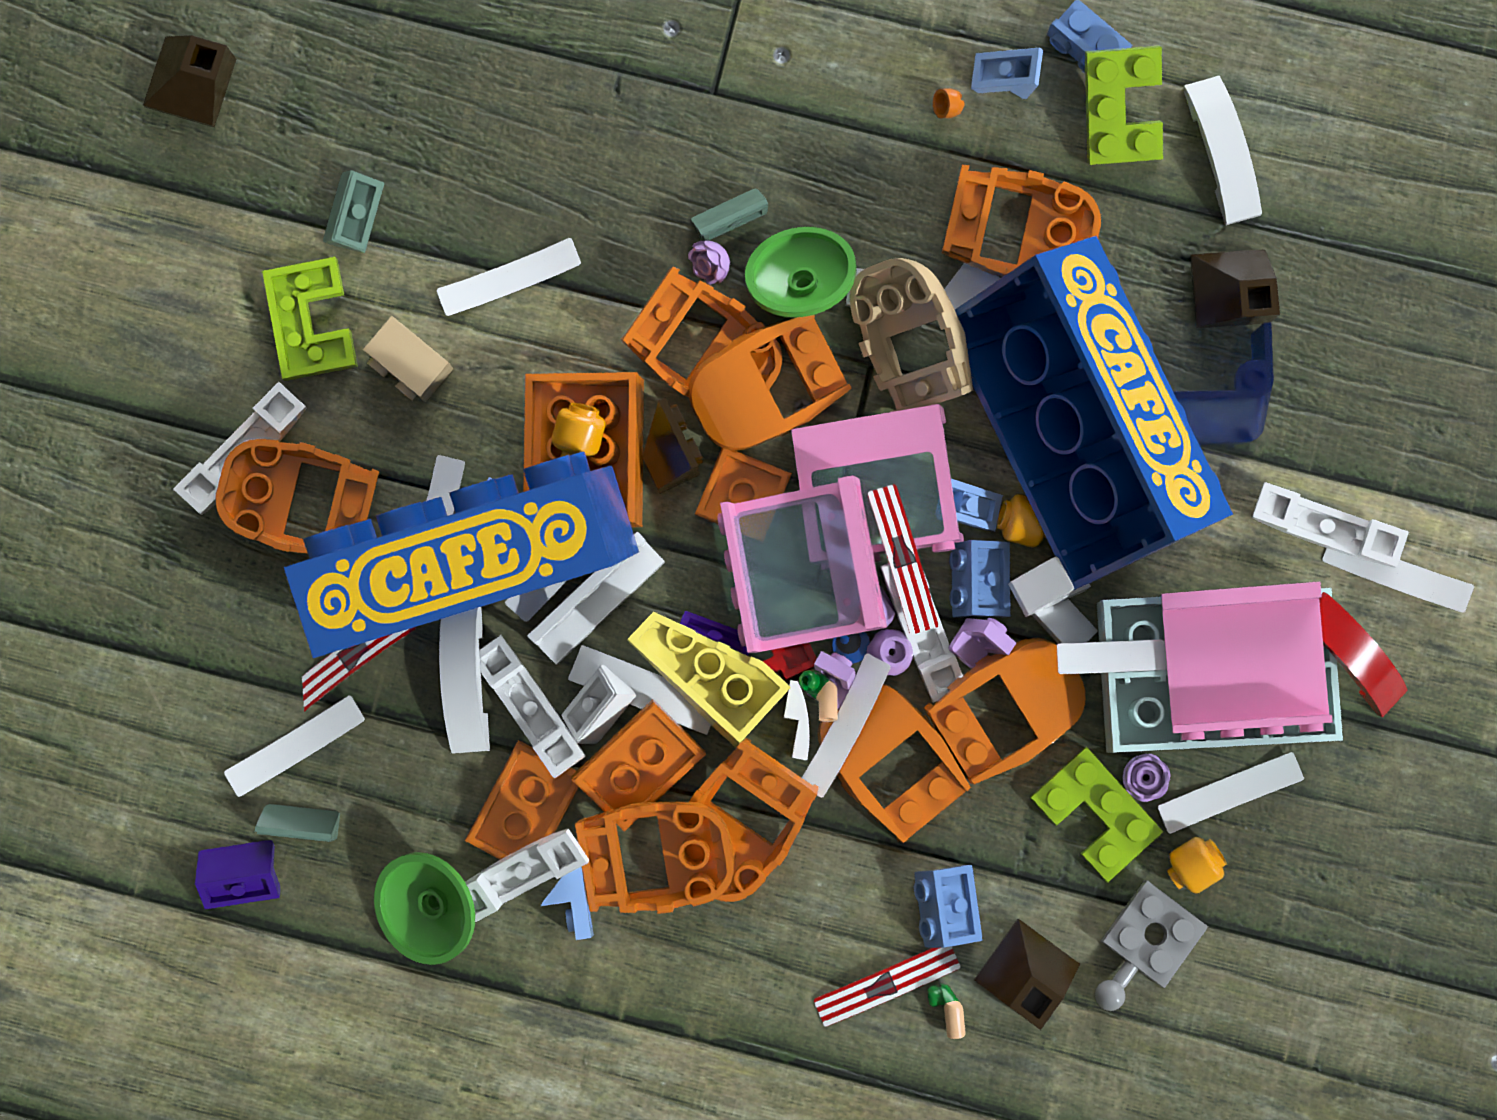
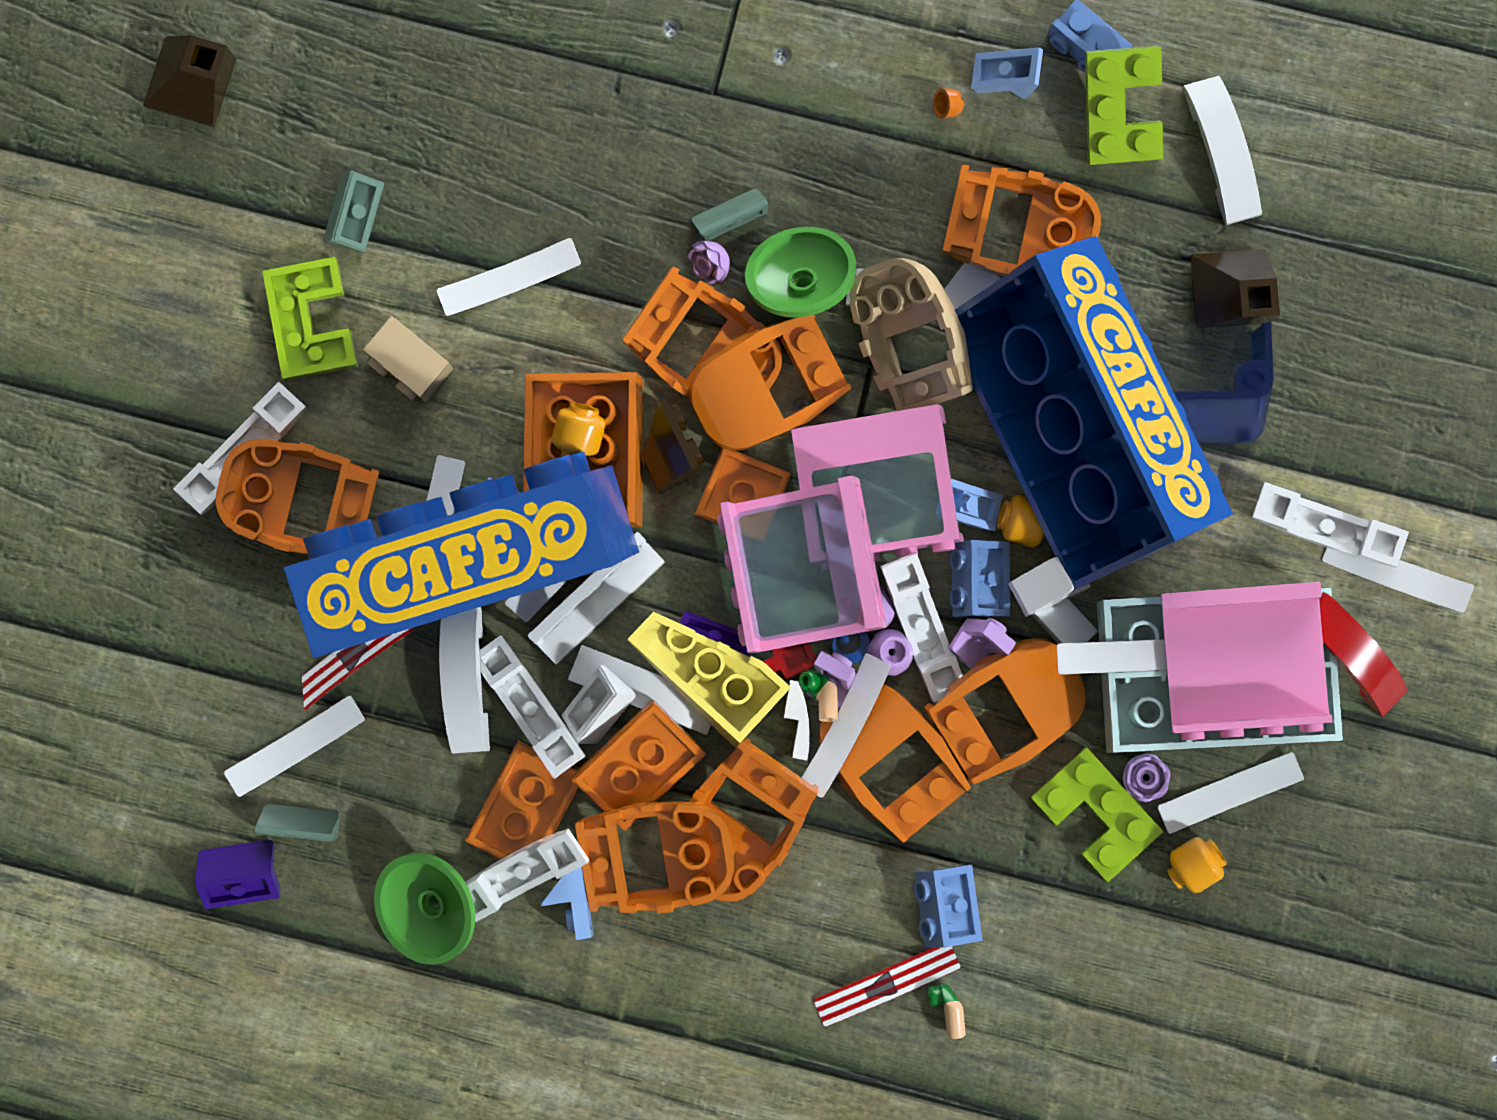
sticker [868,484,939,635] -> none
dark brown slope [974,918,1080,1030] -> none
light grey plate [1095,880,1208,1011] -> none

